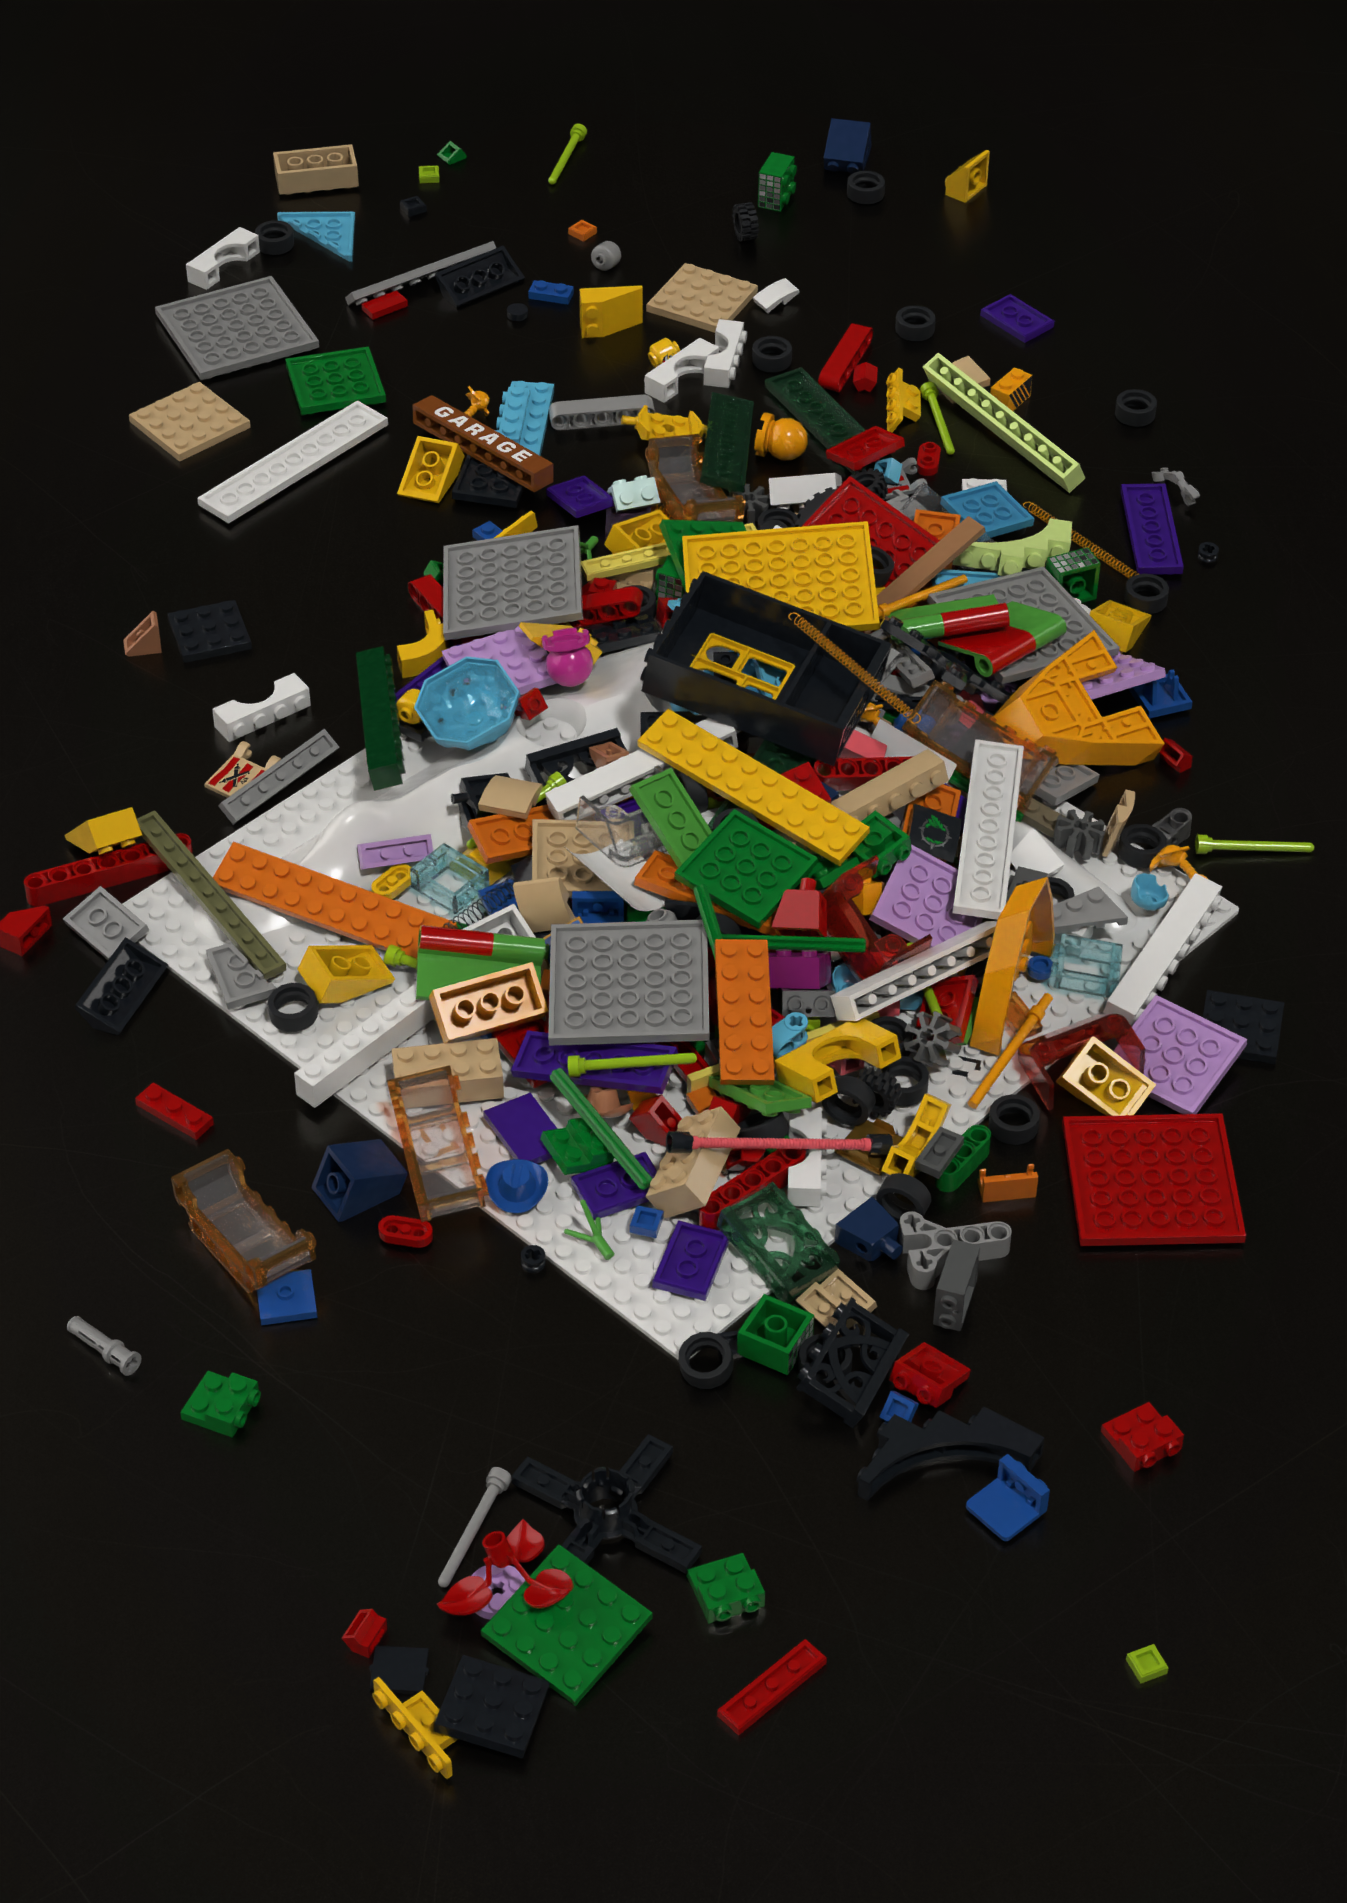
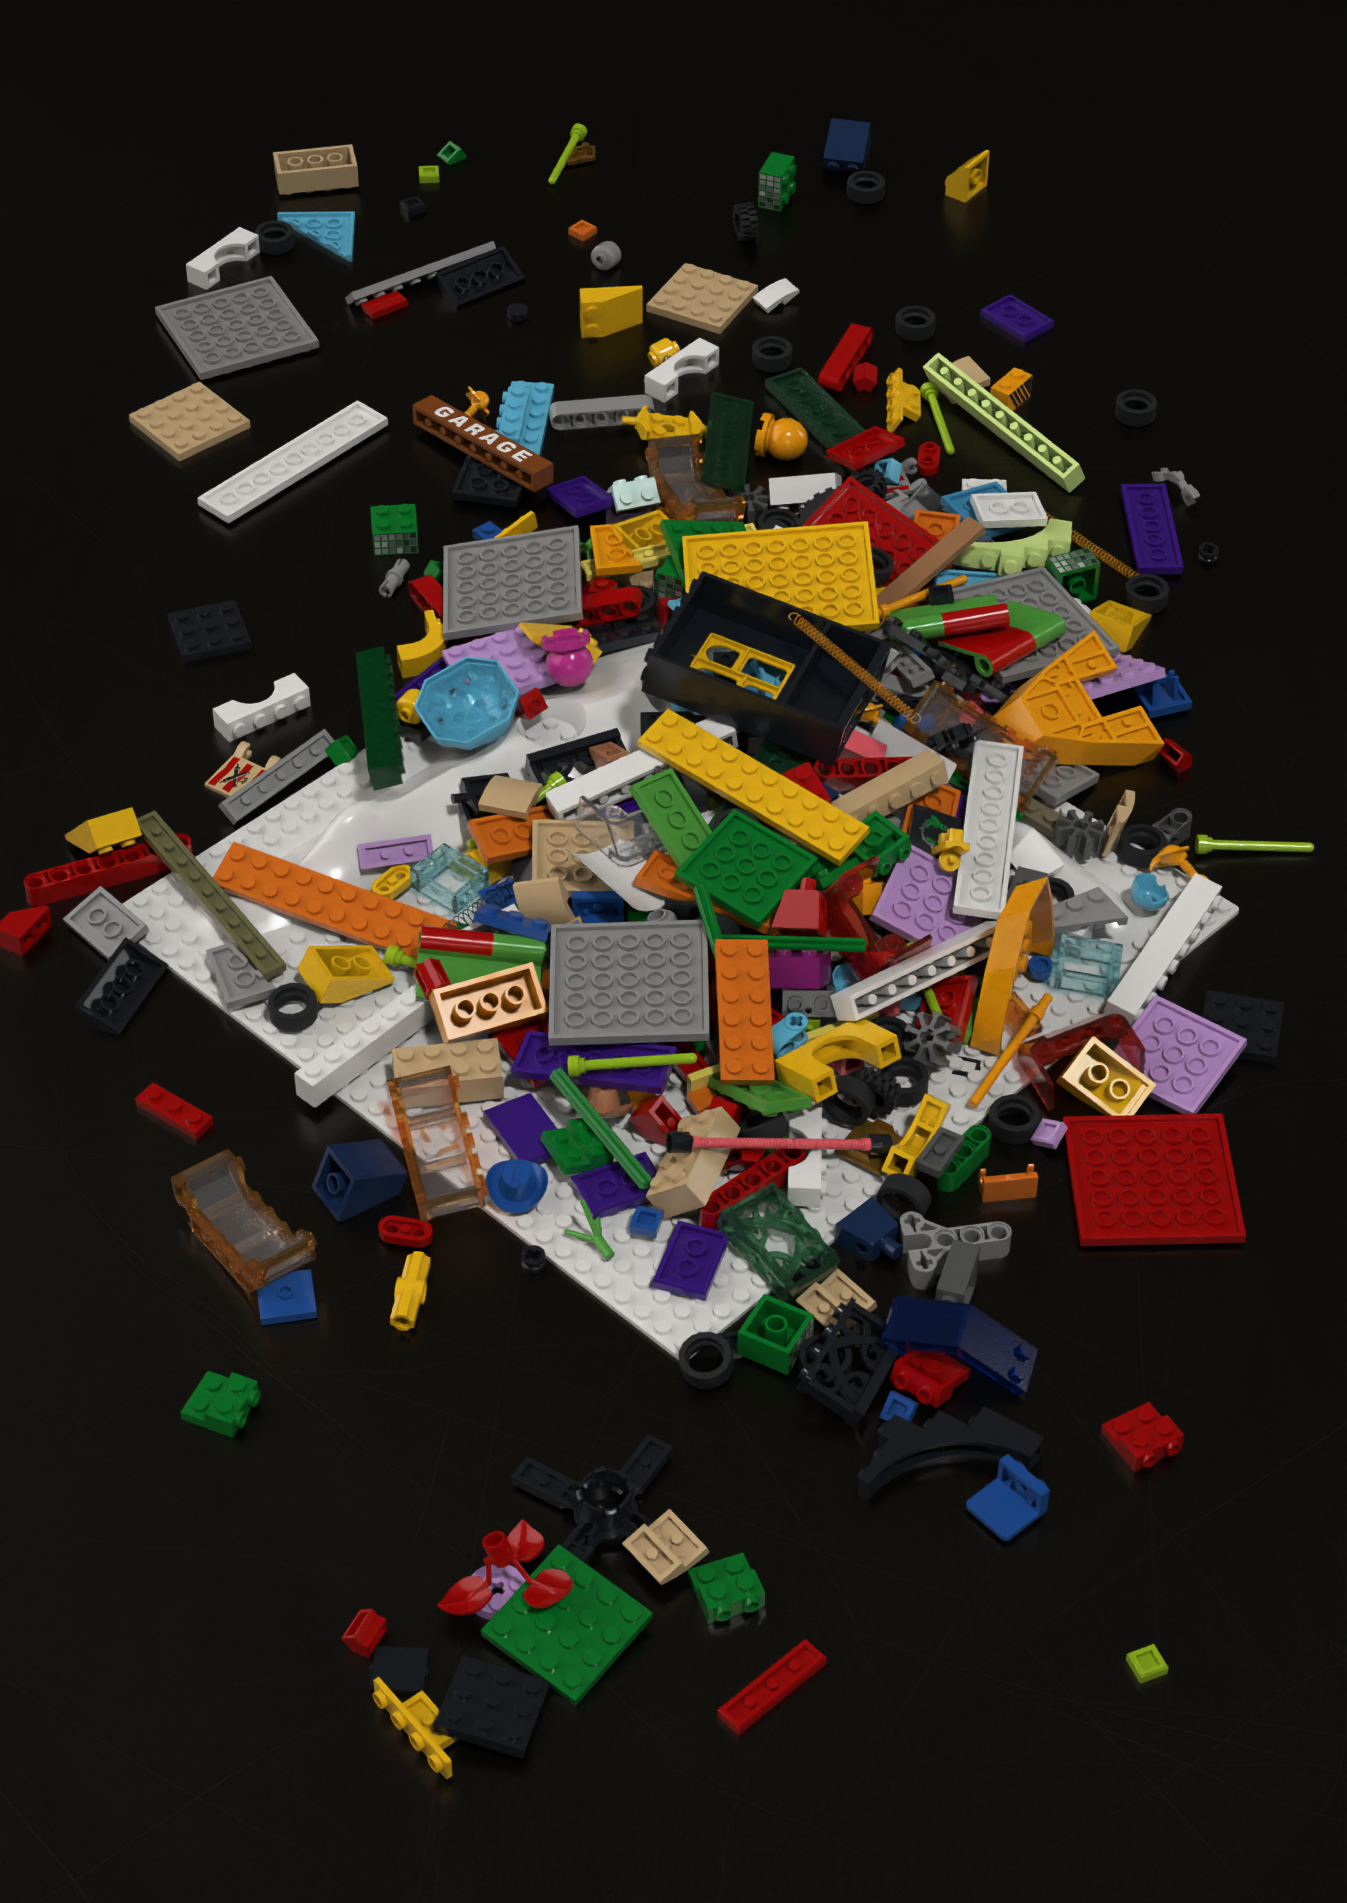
light grey pin [67,1316,142,1376] -> none
nougat slope [123,611,162,657] -> none
green plate [285,346,386,415] -> none
yellow slope [397,436,465,503] -> none
light grey piece [438,1467,511,1588] -> none
blue plate [528,280,574,305] -> none
white arch [704,319,747,388] -> none
none -> green slope [325,735,360,767]
none -> green brick [370,504,419,556]
none -> light grey pin [379,559,410,597]
none -> yellow piece [390,1251,431,1331]
none -> red piece [413,958,451,1000]
none -> blue plate [473,904,551,942]
none -> pearl gold piece [567,142,596,166]
none -> light orange wing [590,524,642,576]
none -> tan slope [622,1509,710,1585]
none -> clear blue windscreen [881,1296,1038,1397]
none -> black hinge [926,723,988,757]
none -> black tile [928,584,954,606]
none -> yellow hips [931,828,970,872]
none -> white plate [970,492,1048,529]
none -> lavender tile [1030,1118,1068,1149]

